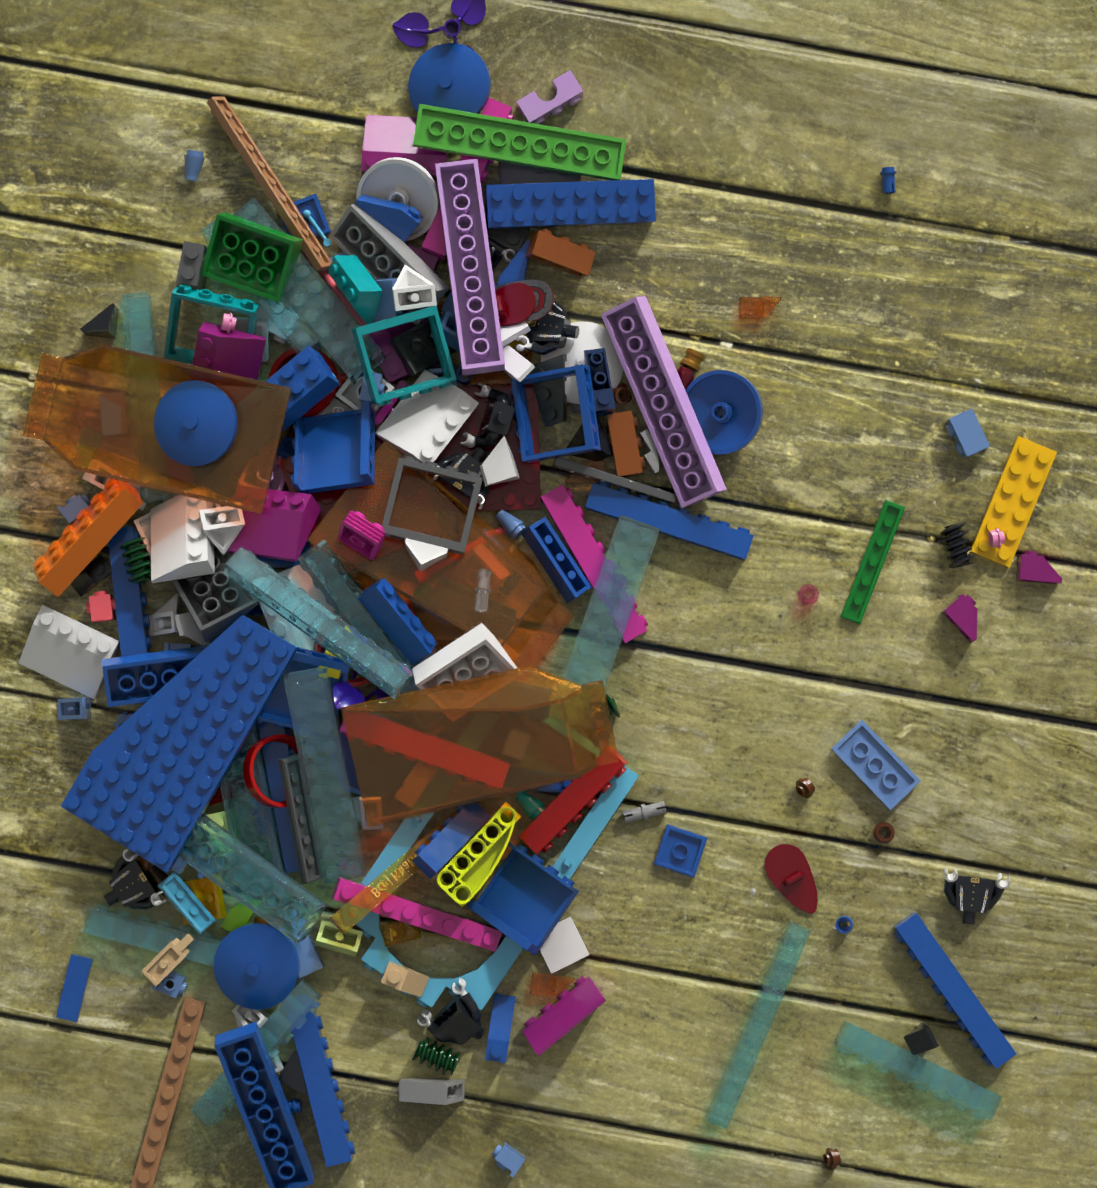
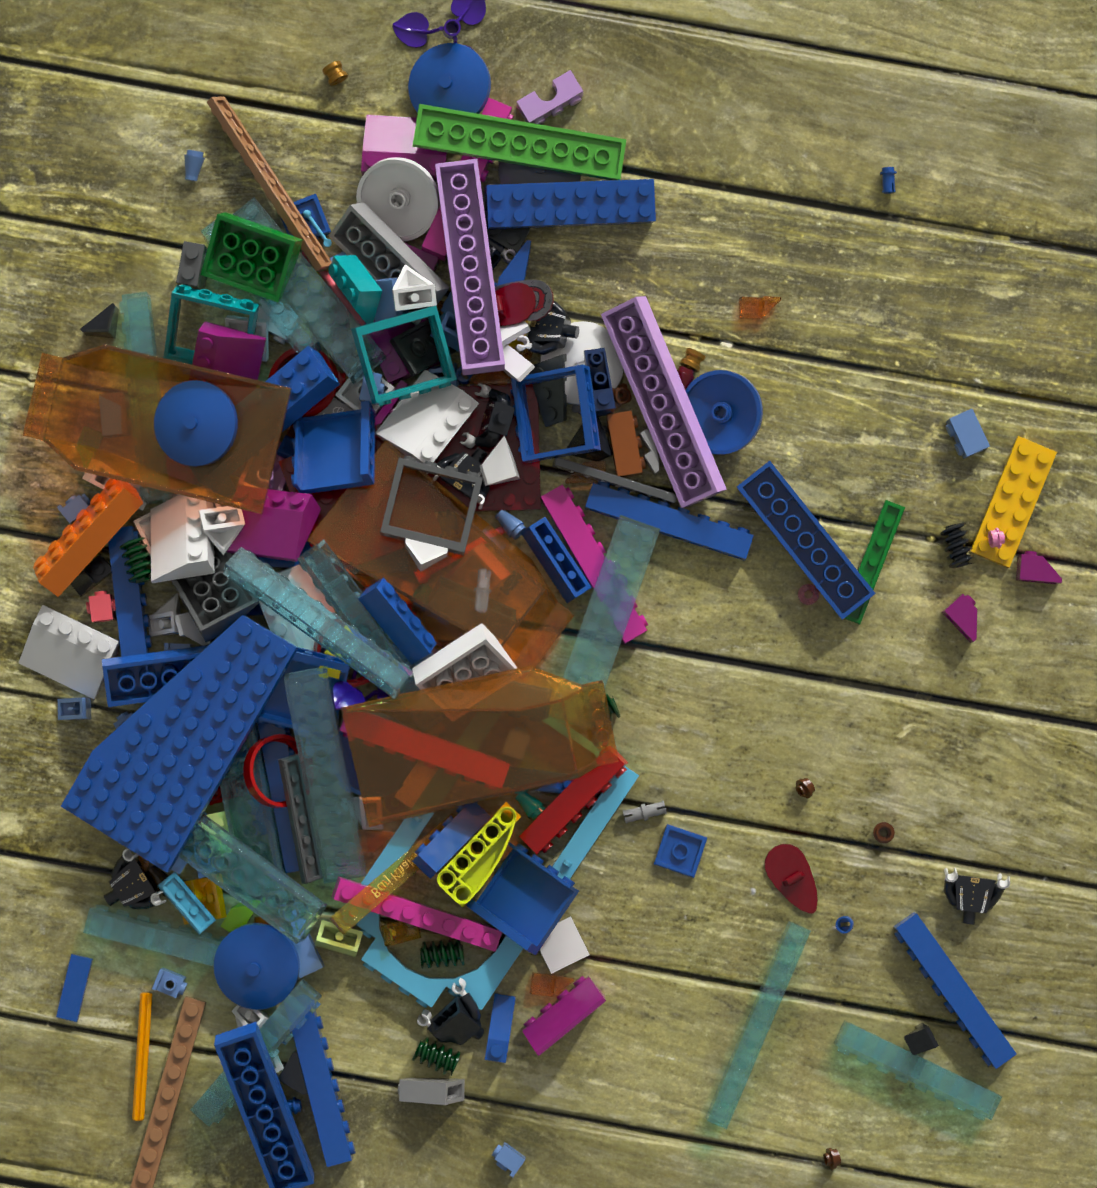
tan hinge [141,933,195,987] -> none
bright pink plate [221,313,236,333] -> none
dark pink brick [337,511,386,560] -> none
blue slope [355,194,424,242] -> none
tan slope [380,961,429,997] -> none
dark orange brick [525,229,596,278] -> none
medium blue plate [831,720,921,810] -> none
none -> light orange axle [132,992,152,1121]
none -> pearl gold wheel [322,61,348,86]
none -> dark green piece [420,939,465,969]
none -> blue brick [737,461,876,620]

